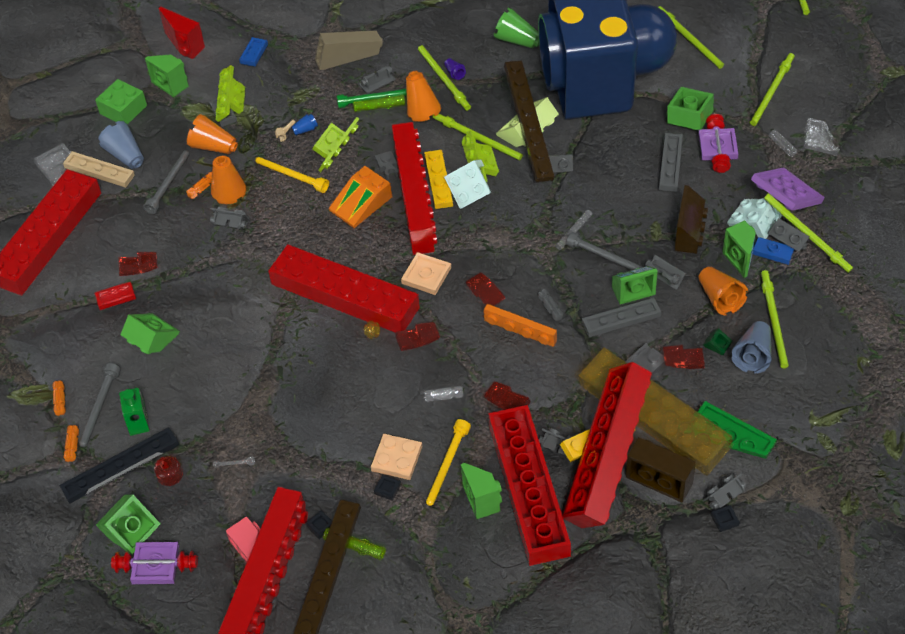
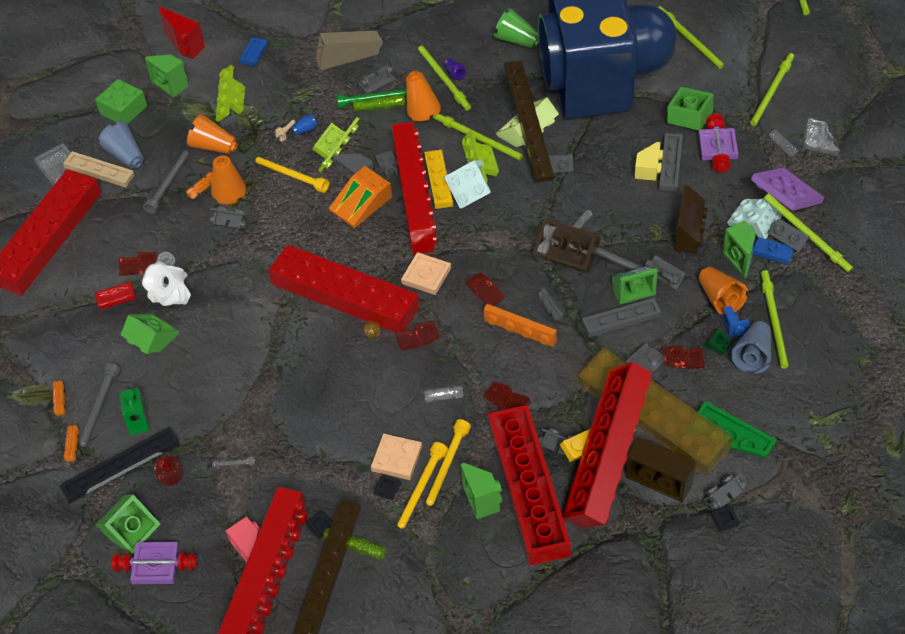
none -> white piece [142,261,191,306]
none -> light grey plate [157,252,176,266]
none -> dark grey slope [333,154,374,179]
none -> yellow piece [397,442,448,529]
none -> dark brown brick [533,218,601,273]
none -> light yellow slope [635,142,663,181]
none -> blue bracket [722,306,749,337]

